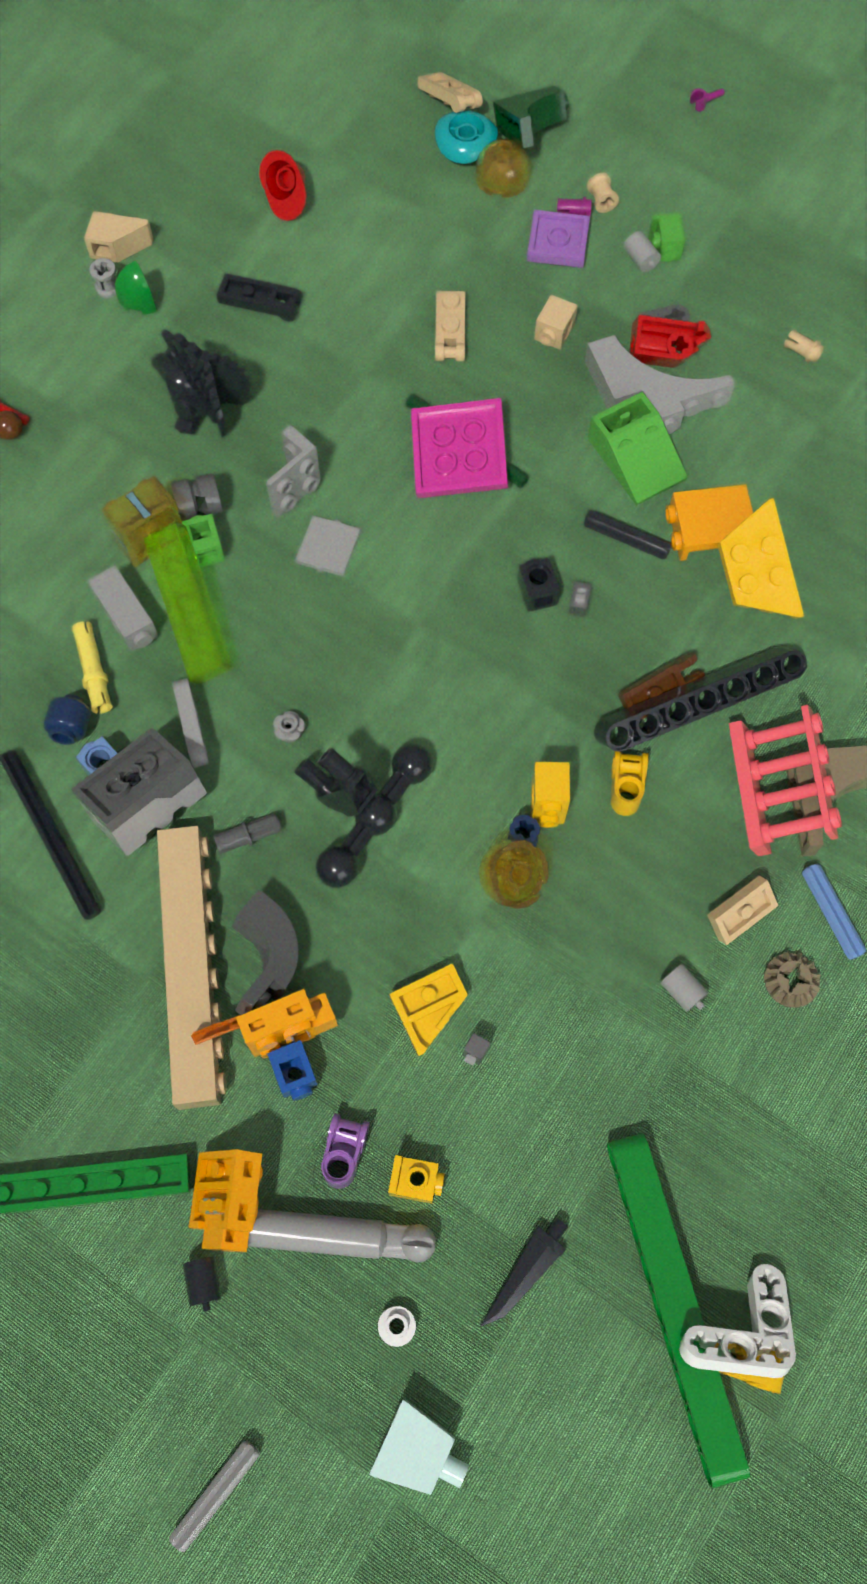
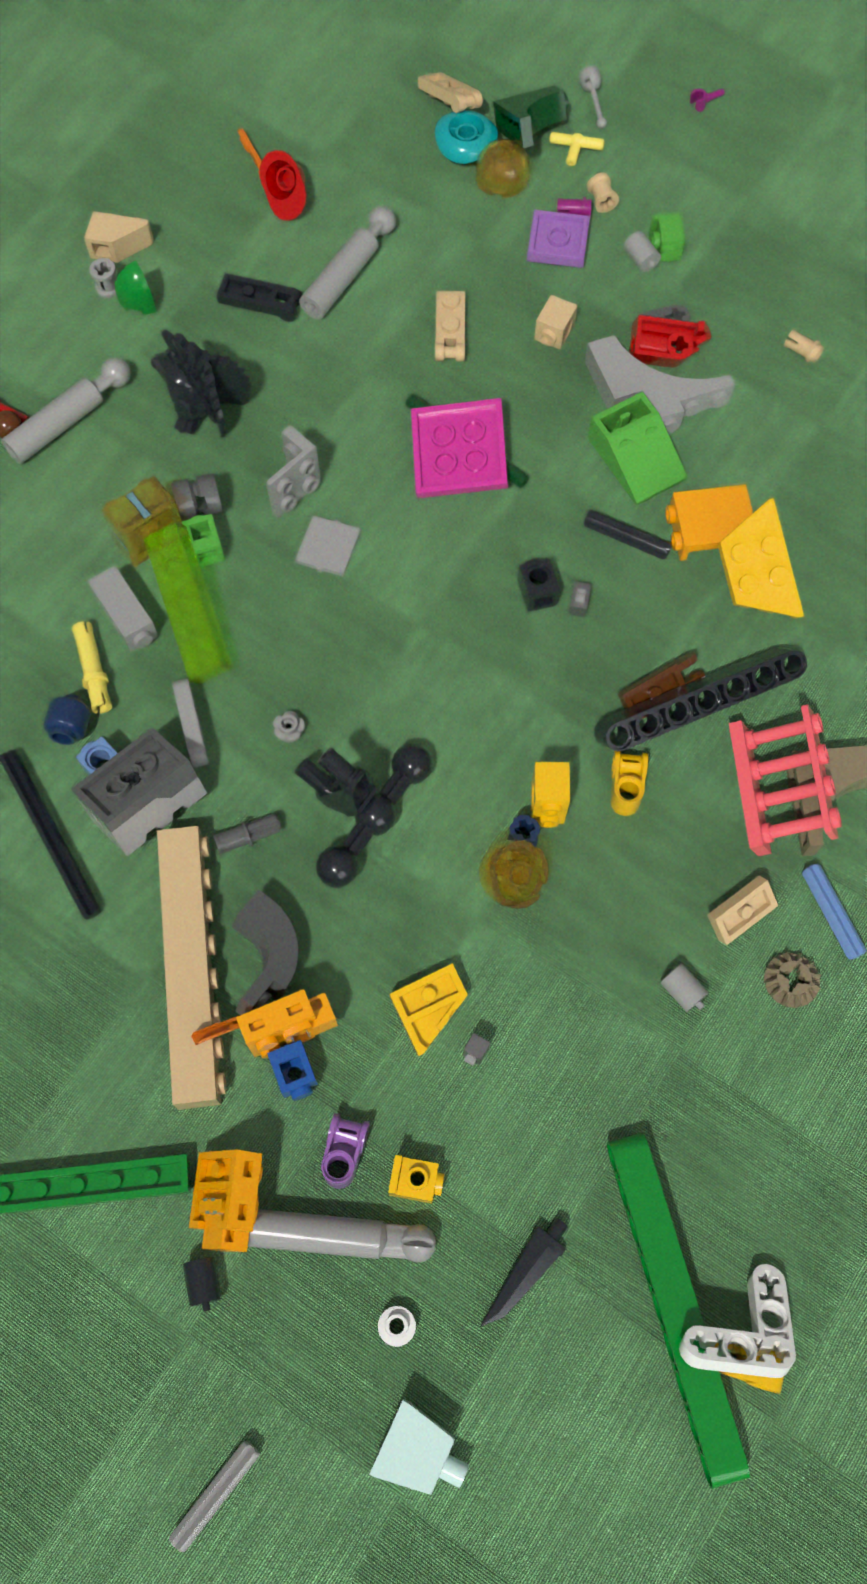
none -> light grey piece [1,358,131,464]
none -> orange piece [237,128,262,173]
none -> light grey piece [299,206,396,320]
none -> light yellow piece [549,132,605,166]
none -> light grey hinge [578,66,607,129]

